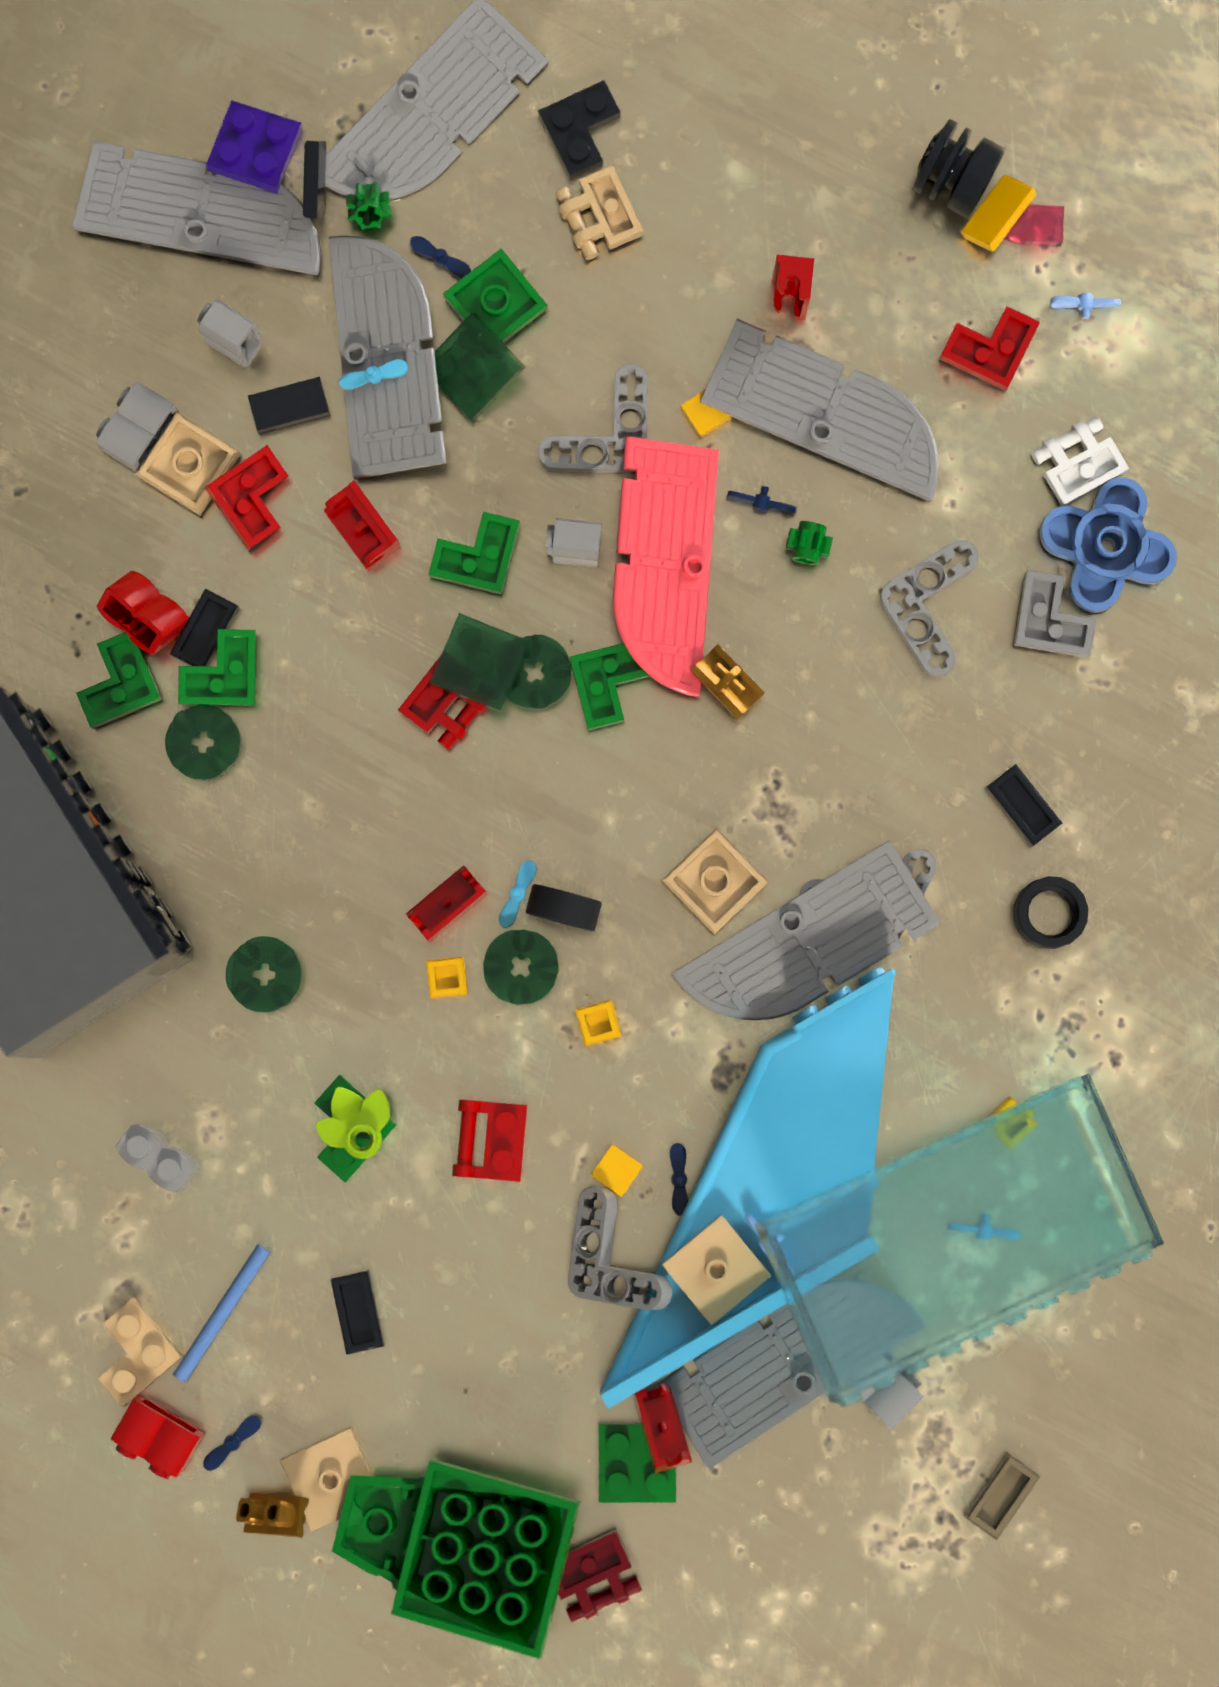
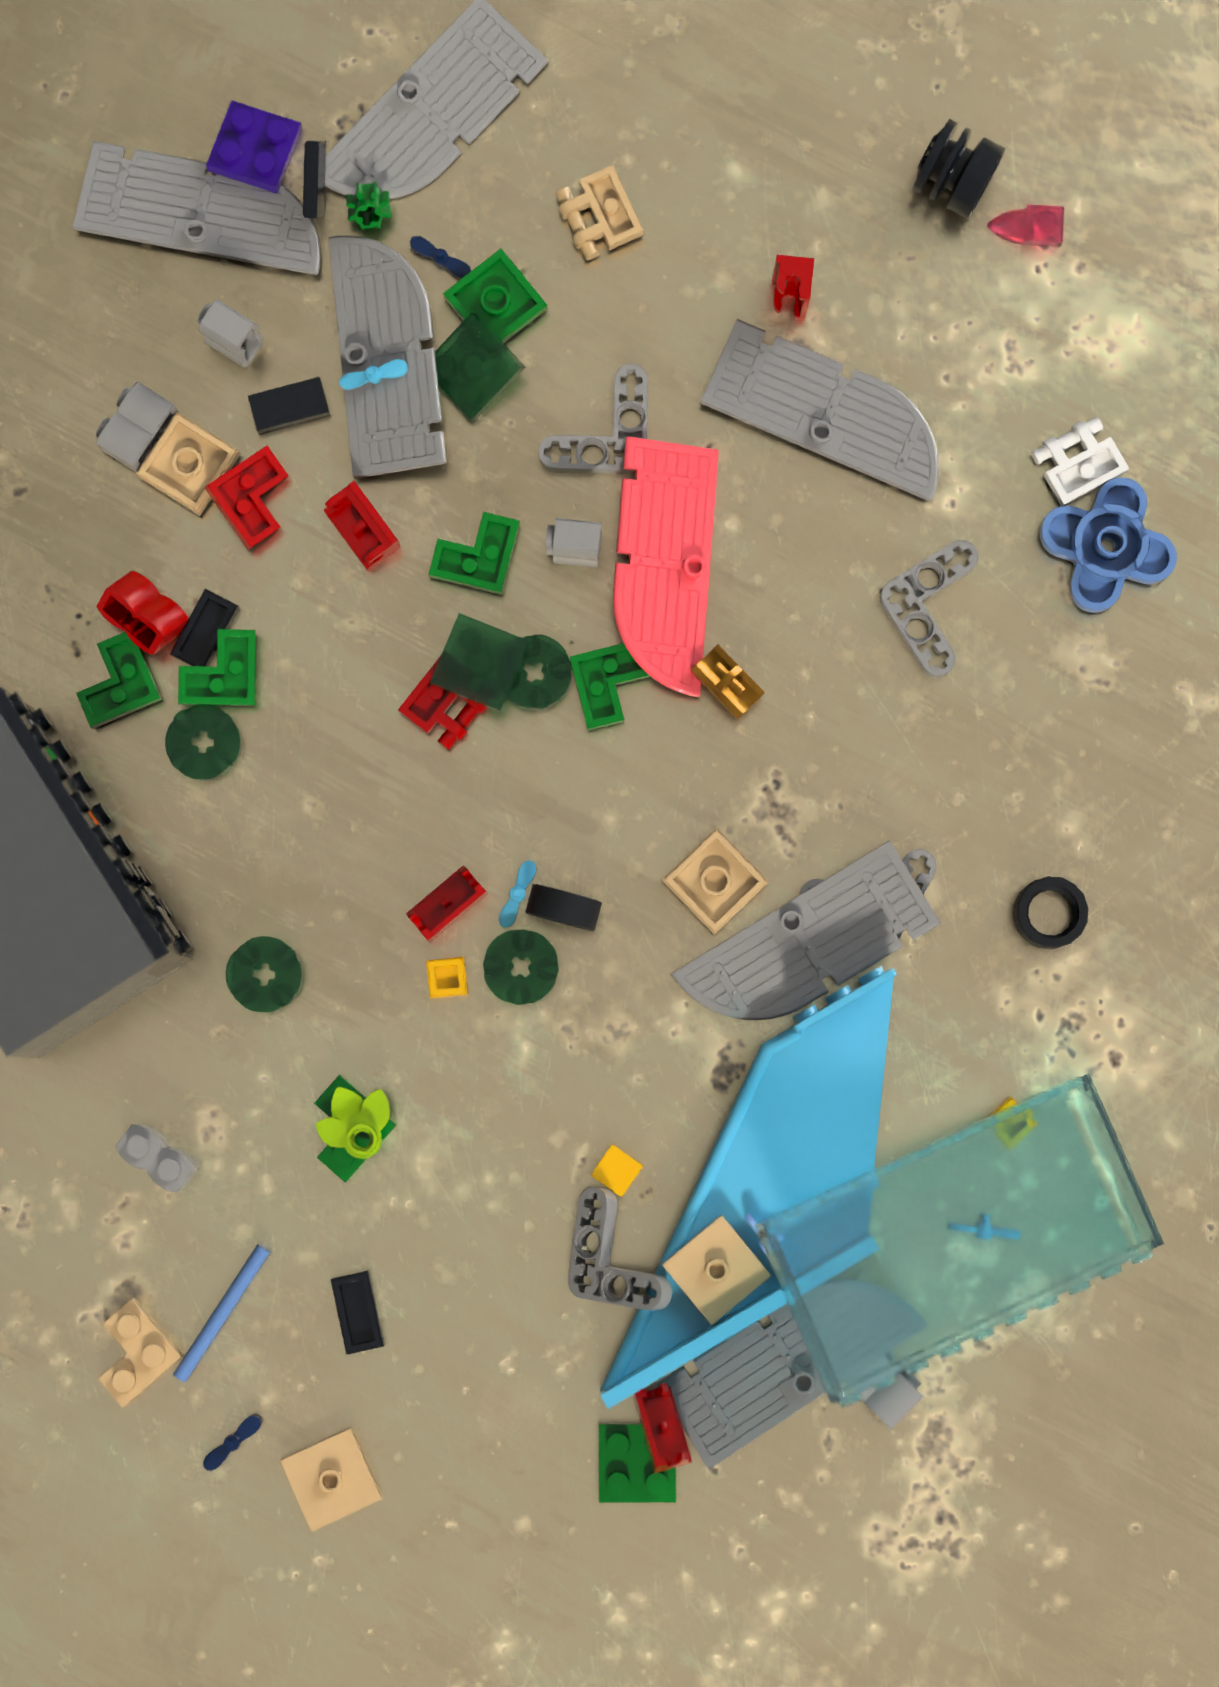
red brick [110,1395,205,1479] -> none
pearl gold hips [236,1493,309,1538] -> none
green wedge [332,1459,581,1659] -> none
red plate [452,1099,527,1182] -> none
black plate [538,80,620,180] -> none
dark red plate [558,1529,643,1623] -> none
yellow tile [575,999,621,1046] -> none
dark blue piece [670,1143,688,1216] -> none
yellow tile [680,389,732,439] -> none
dark blue piece [727,486,797,513] -> none
green gear [785,521,833,565] -> none
red plate [939,306,1040,391] -> none
yellow tile [961,174,1036,252] -> none
dark tan tile [964,1452,1041,1540] -> none
black tile [985,764,1062,847] -> none
light grey plate [1014,570,1096,658] -> none
light blue piece [1050,293,1121,319] -> none

